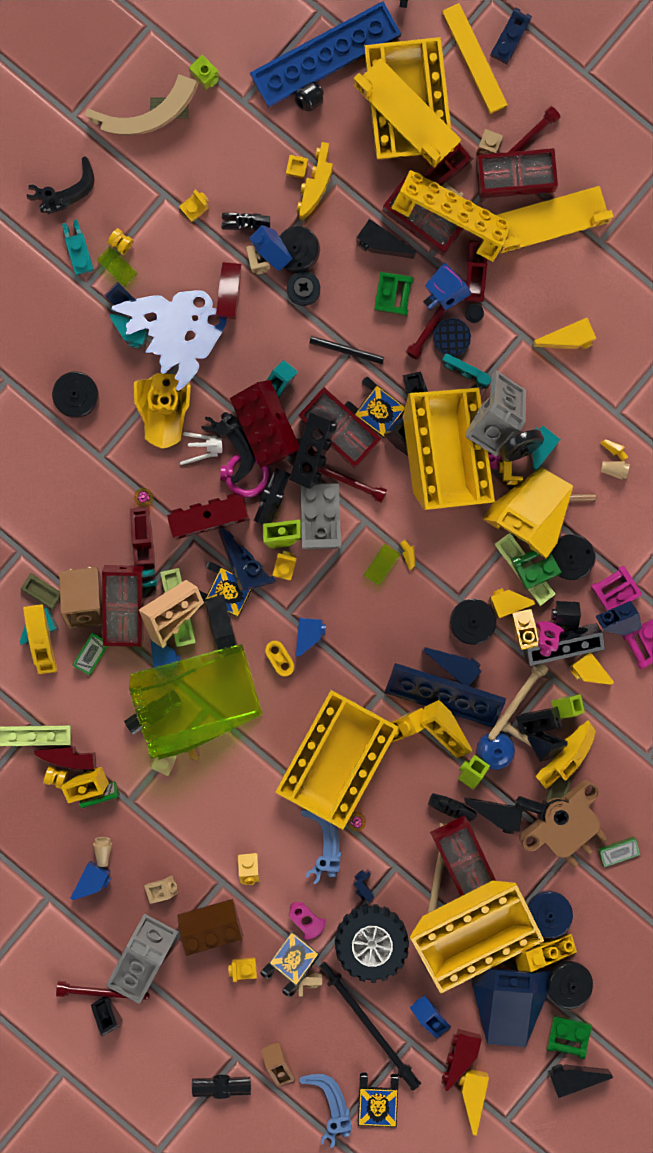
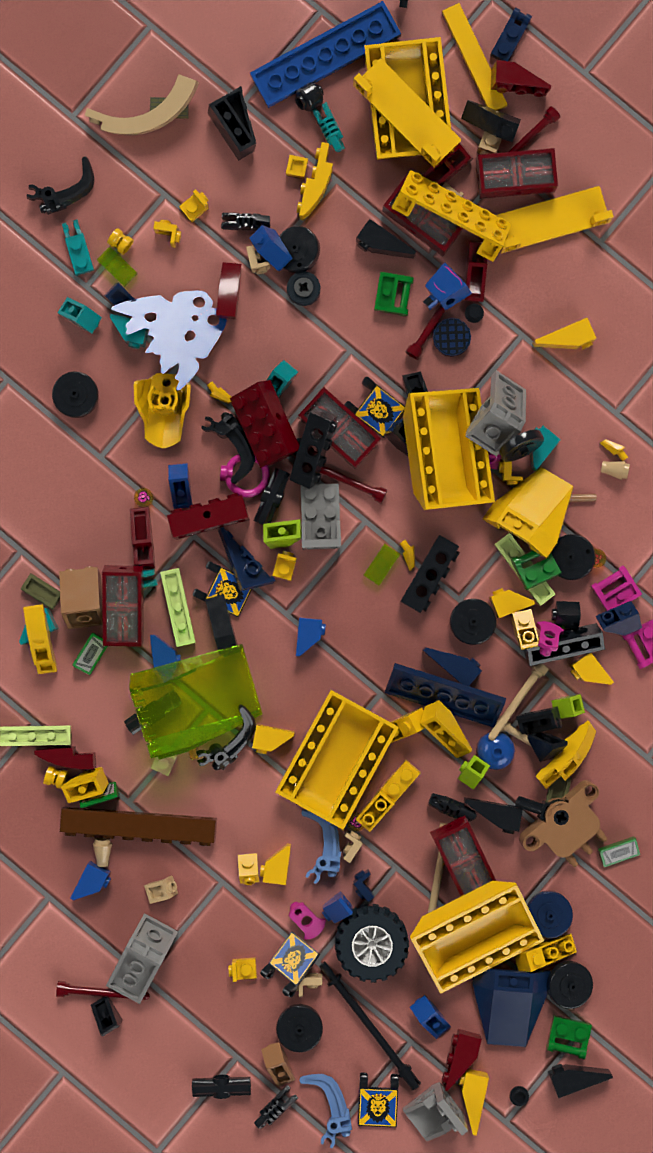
light nougat wedge [139,580,204,648] -> none
reddish brown slope [177,899,244,956] -> none
white plant [180,432,222,465] -> none
lime brick [189,55,220,90] -> none
yellow plate [265,641,295,676] -> none
black piece [309,336,384,364] -> none
teal hinge [441,354,491,387] -> none
none -> teal slope [57,297,102,333]
none -> reddish brown brick [60,807,217,846]
none -> yellow bracket [153,220,181,248]
none -> blue slope [168,463,193,509]
none -> black piece [196,705,256,770]
none -> yellow bar [207,381,231,404]
none -> black wedge [208,86,256,161]
none -> yellow slope [252,724,295,754]
none -> black hinge [254,1085,298,1129]
none -> yellow slope [260,844,291,885]
none -> black wheel [276,1004,323,1053]
none -> teal hinge [312,102,345,152]
none -> blue slope [322,891,353,924]
none -> tan bracket [342,831,363,863]
none -> yellow slope [355,760,421,832]
none -> black brick [400,535,460,613]
none -> light grey bracket [403,1082,468,1141]
none -> black slope [461,100,521,143]
none -> dark red slope [491,60,551,97]
none -> black plate [510,1086,529,1106]
none -> clear yellow tile [593,549,606,568]

